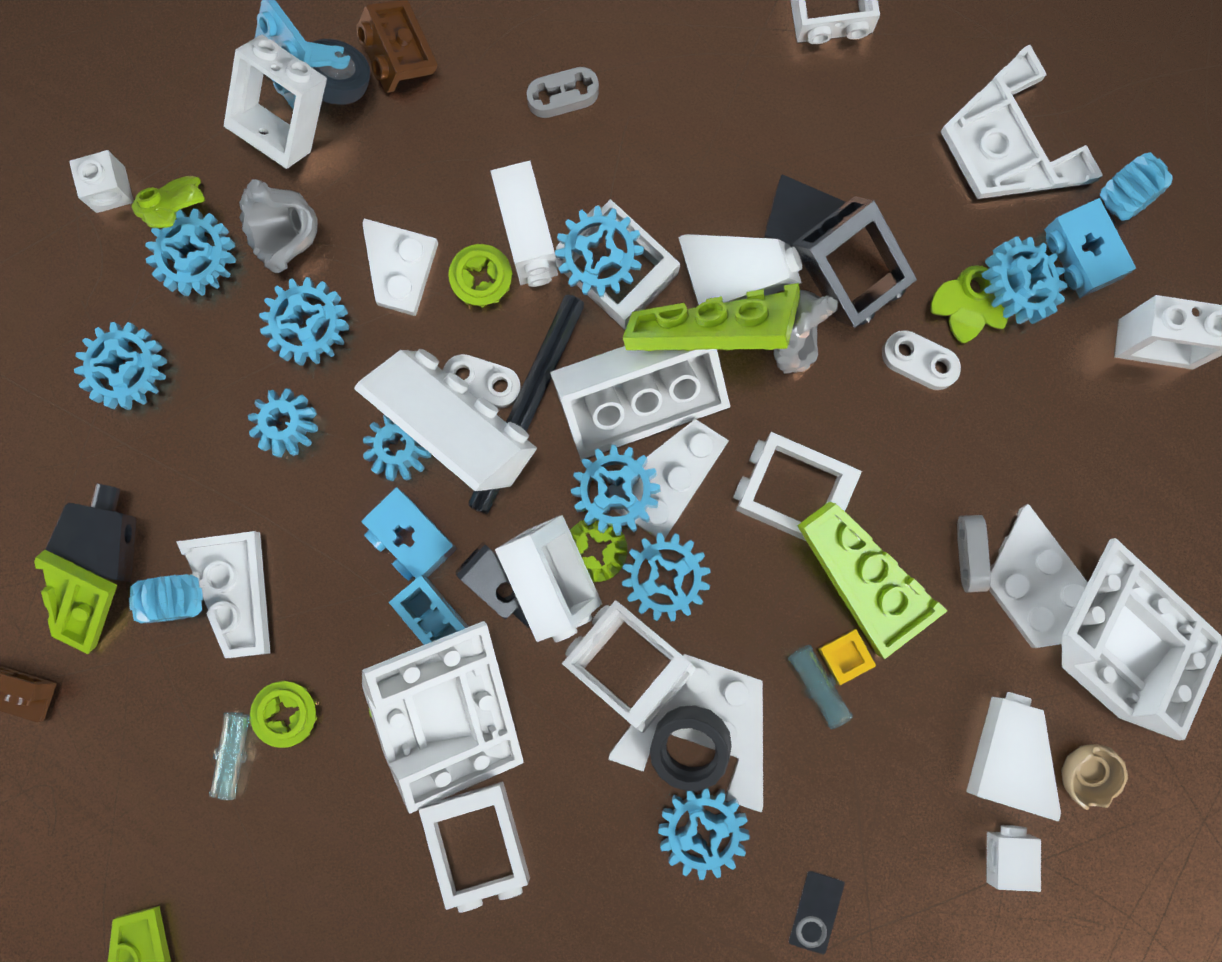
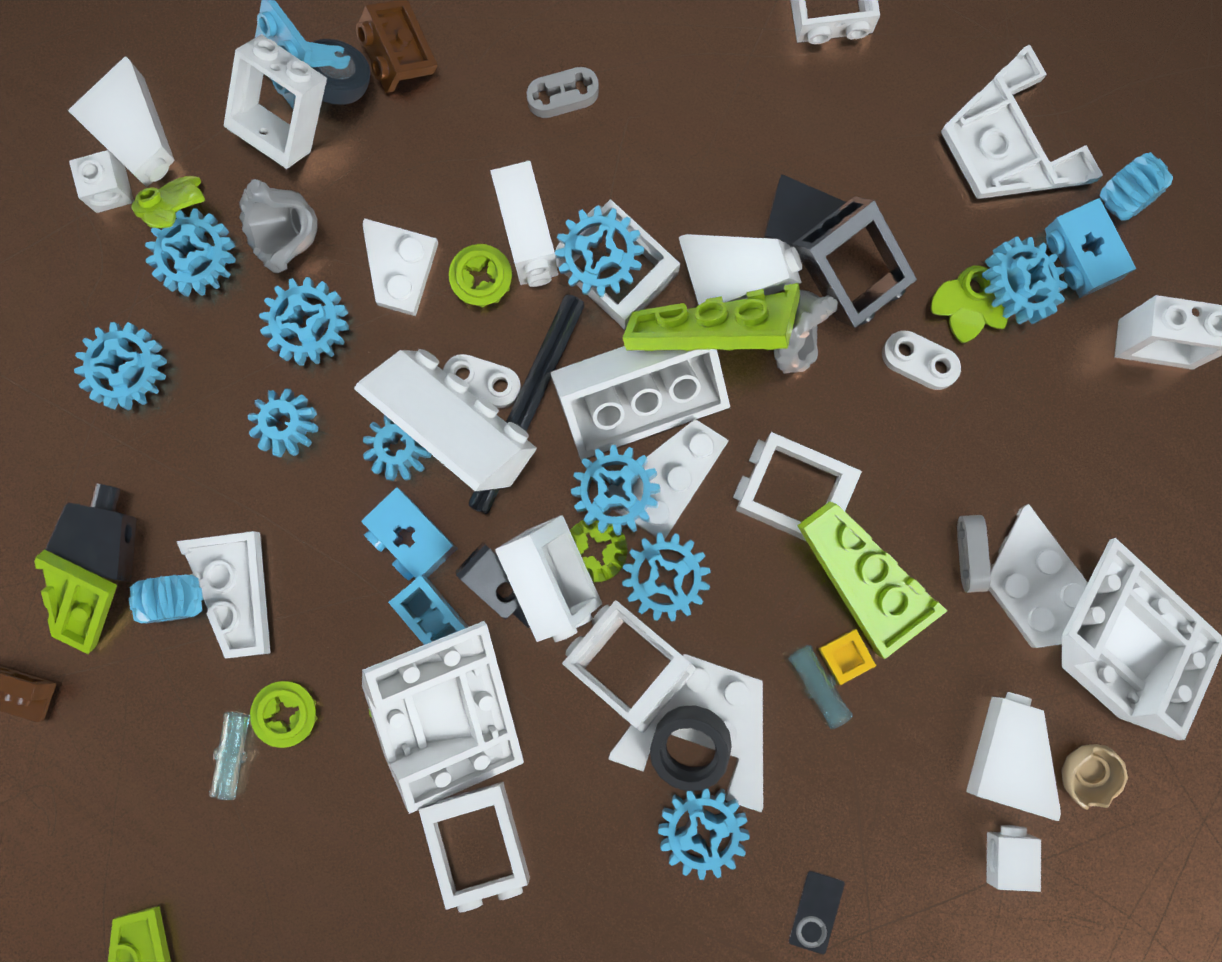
none -> white slope [68,56,175,187]

